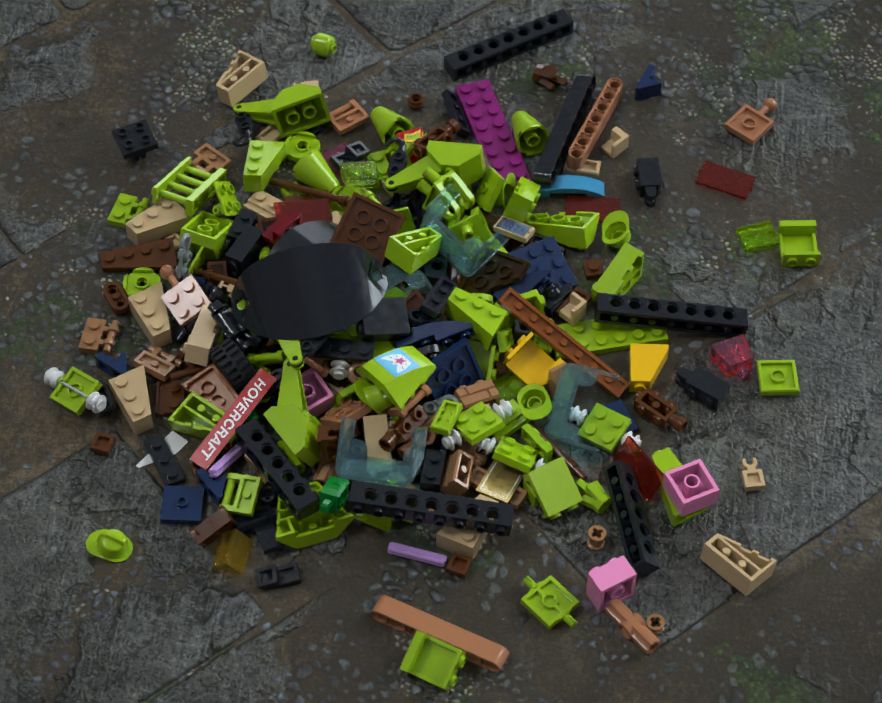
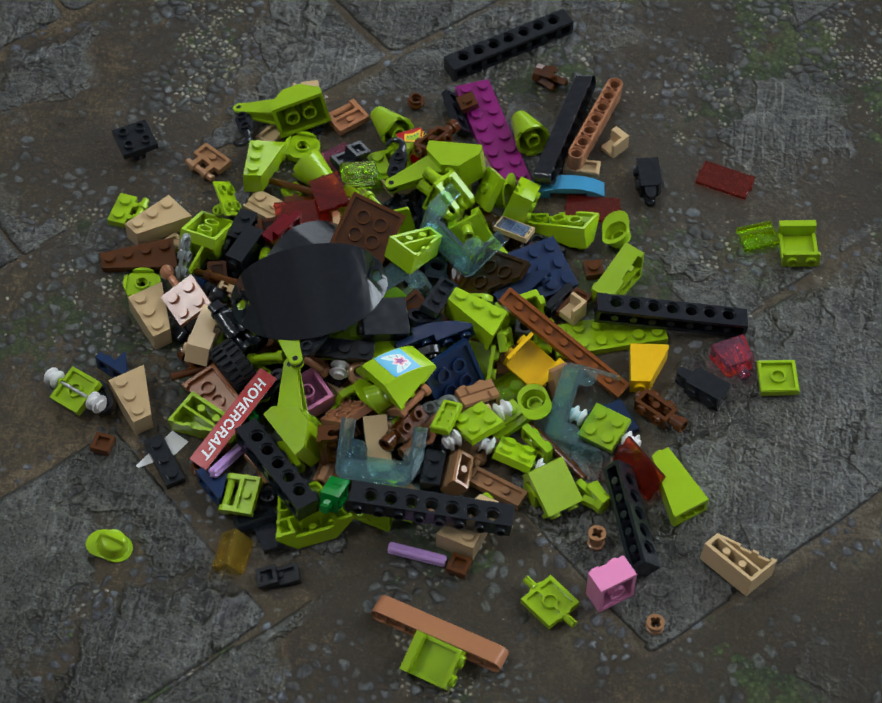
medium nougat plate [78,317,119,355] -> none
reddish brown plate [103,282,130,314] -> none
medium nougat plate [133,345,184,382] -> none
lime fence [151,156,227,217] -> none
reddish brown plate [155,381,185,417] -> none
dark blue plate [160,485,205,524] -> none
reddish brown hinge [189,505,237,548] -> none
tan wedge [216,50,268,107] -> none
lime head [310,33,337,57] -> none
pearl gold sticker [476,459,525,503] -> none
black plate [541,282,560,299] -> none
nougat piece [605,598,660,654] -> none
dark blue slope [634,65,662,101] -> none
bright pink brick [662,459,720,517] -> none
nougat plate [724,98,777,146] -> none
tan plate [741,457,766,492] -> none
none -> clear red piece [309,171,349,214]
none -> reddish brown plate [456,91,479,114]

